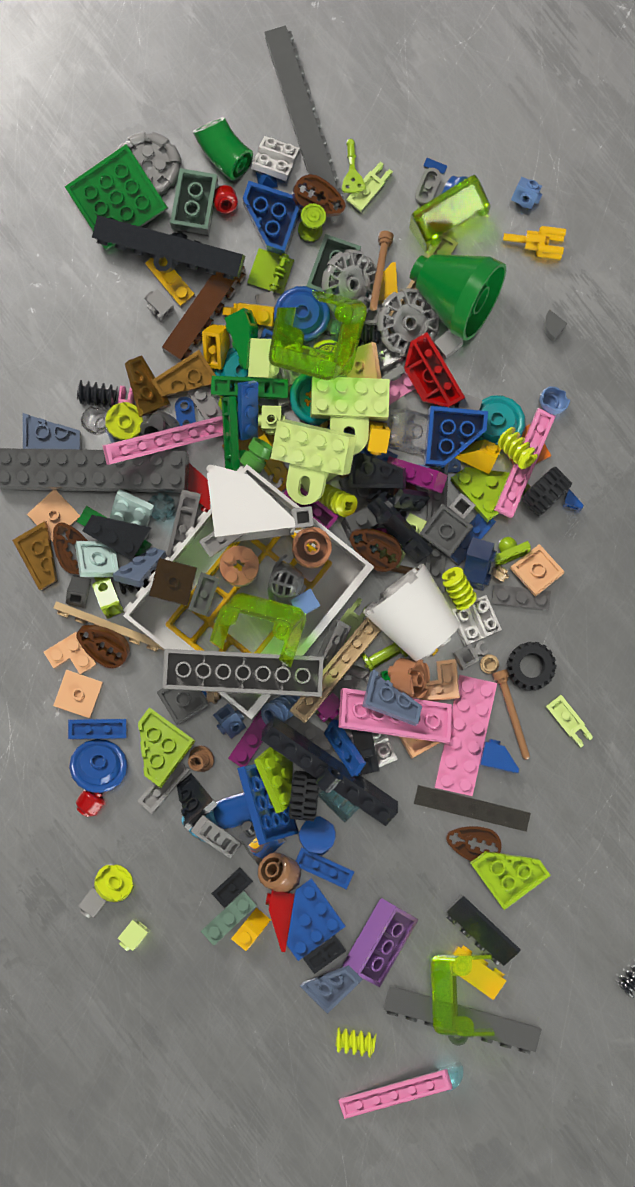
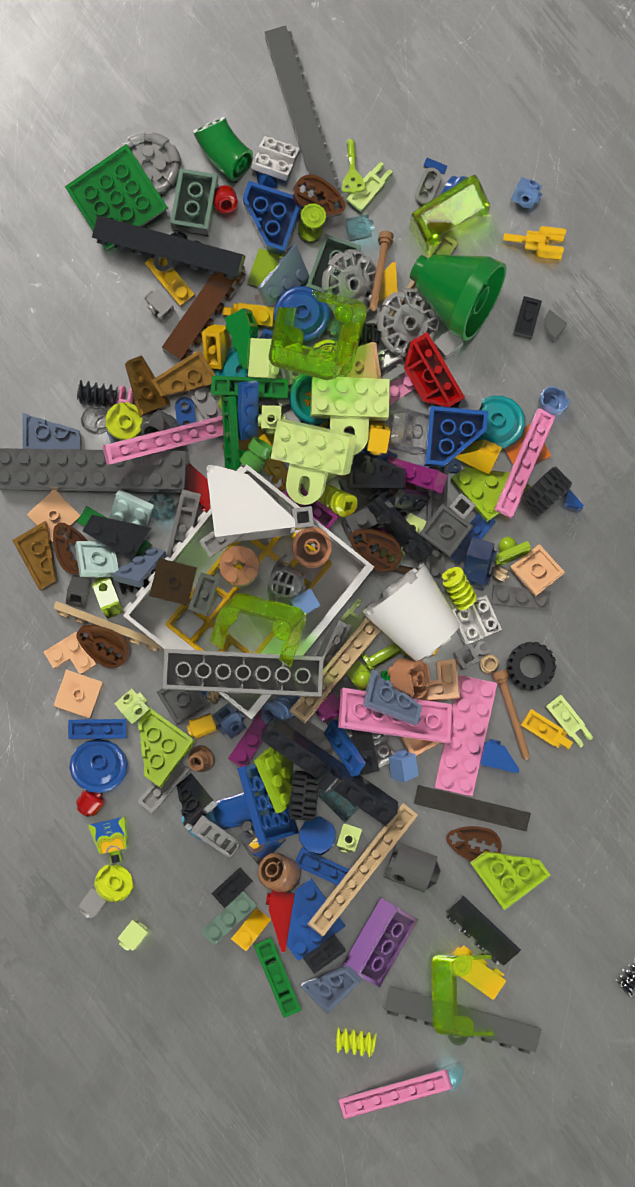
neon yellow piece [498,427,538,469] -> none
none -> torso [88,816,128,864]
none -> yellowish green brick [114,689,149,724]
none -> yellow brick [186,713,218,739]
none -> green hinge [253,937,302,1018]
none -> sand blue wing [258,245,310,305]
none -> tan plate [307,803,418,936]
none -> yellowish green brick [336,823,362,854]
none -> clear light blue brick [345,214,375,242]
none -> lime tile [346,660,370,691]
none -> dark grey cylinder [384,842,441,893]
none -> medium blue brick [388,750,419,782]
none -> black plate [514,296,542,338]
none -> yellow hinge [521,709,573,749]

